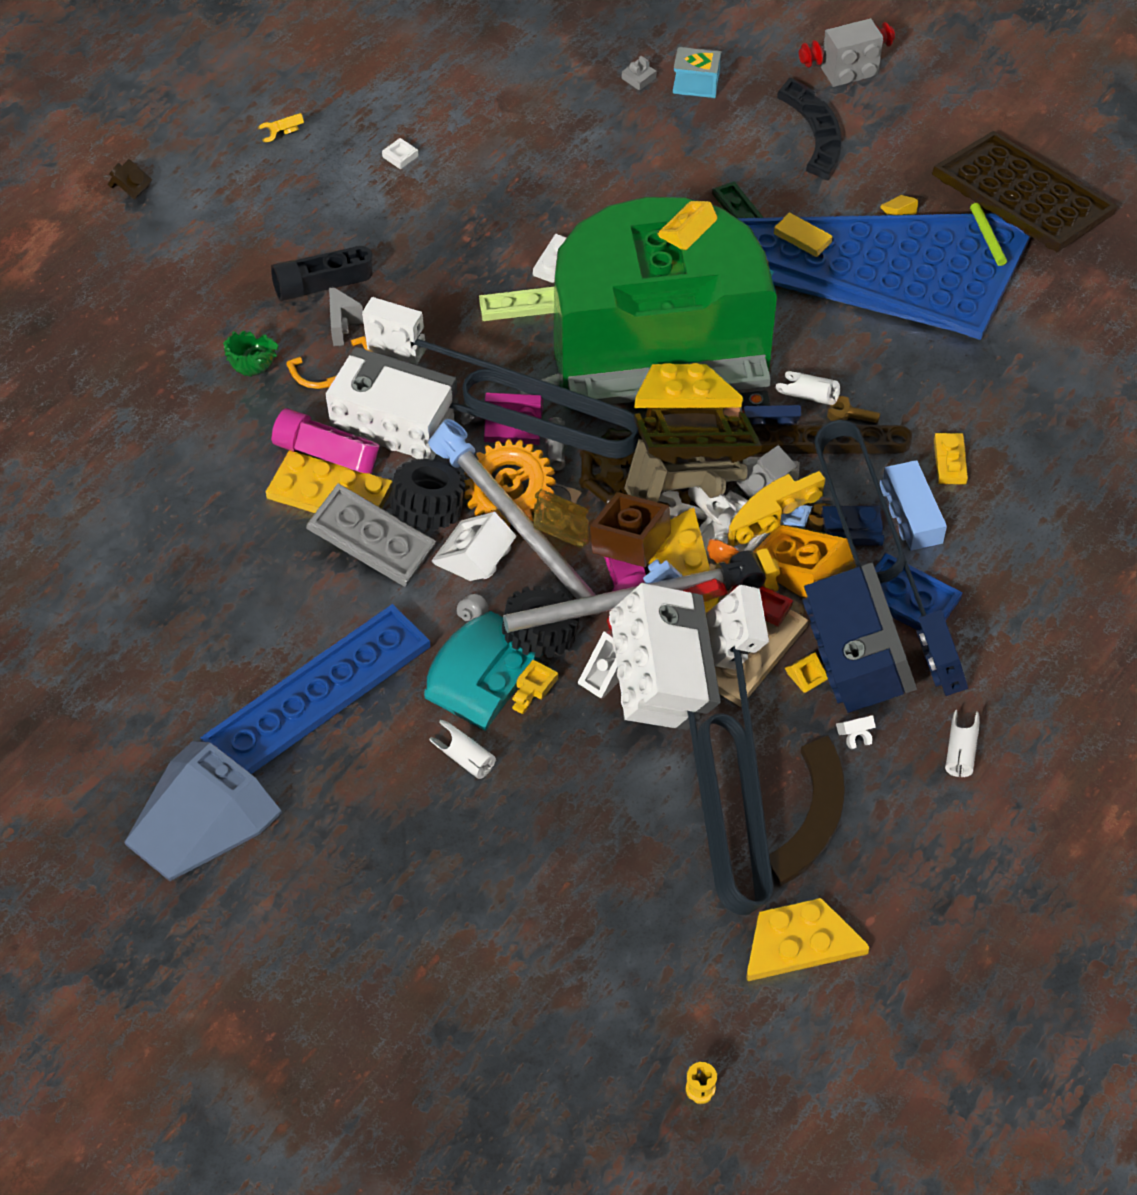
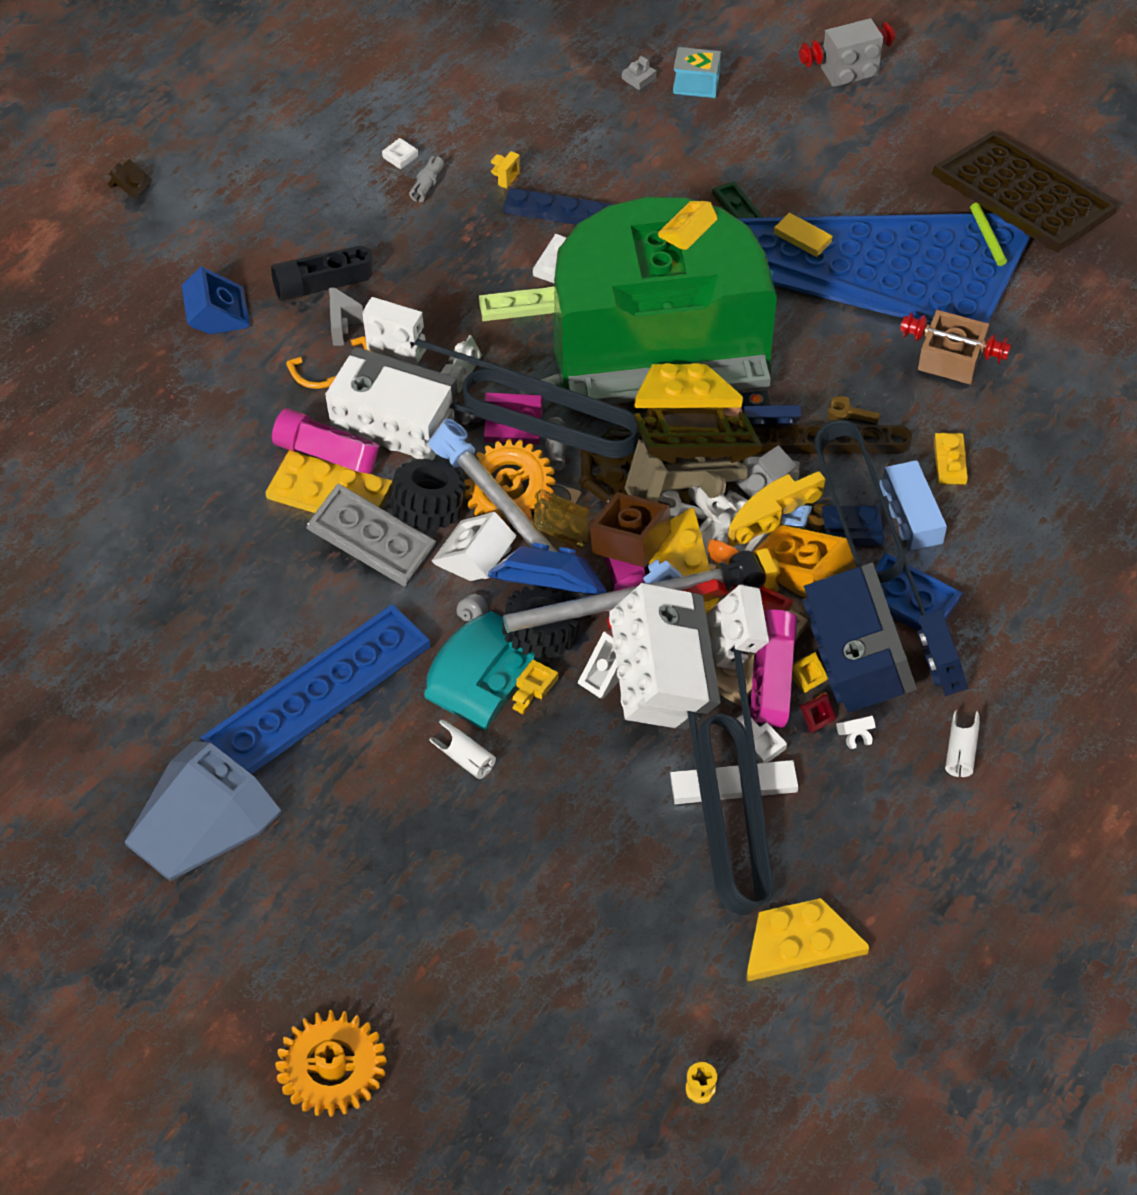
green hair [223,330,279,377] -> none
yellow plate [258,113,304,142] -> none
dark brown tile [769,735,845,886] -> none
white piece [776,371,840,405] -> none
black tile [777,78,842,181] -> none
yellow slope [880,195,918,215] -> none
none -> blue slope [181,266,250,334]
none -> light orange gear [275,1010,387,1117]
none -> light grey pin [409,156,444,202]
none -> white hinge [440,335,482,393]
none -> blue wedge [488,543,607,596]
none -> yellow tile [491,151,520,189]
none -> dark blue plate [504,188,613,225]
none -> white tile [670,760,798,804]
none -> white plate [736,714,787,763]
none -> dark pink beam [750,610,797,728]
none -> dark red slope [800,692,836,733]
none -> medium nougat brick [900,310,1011,385]

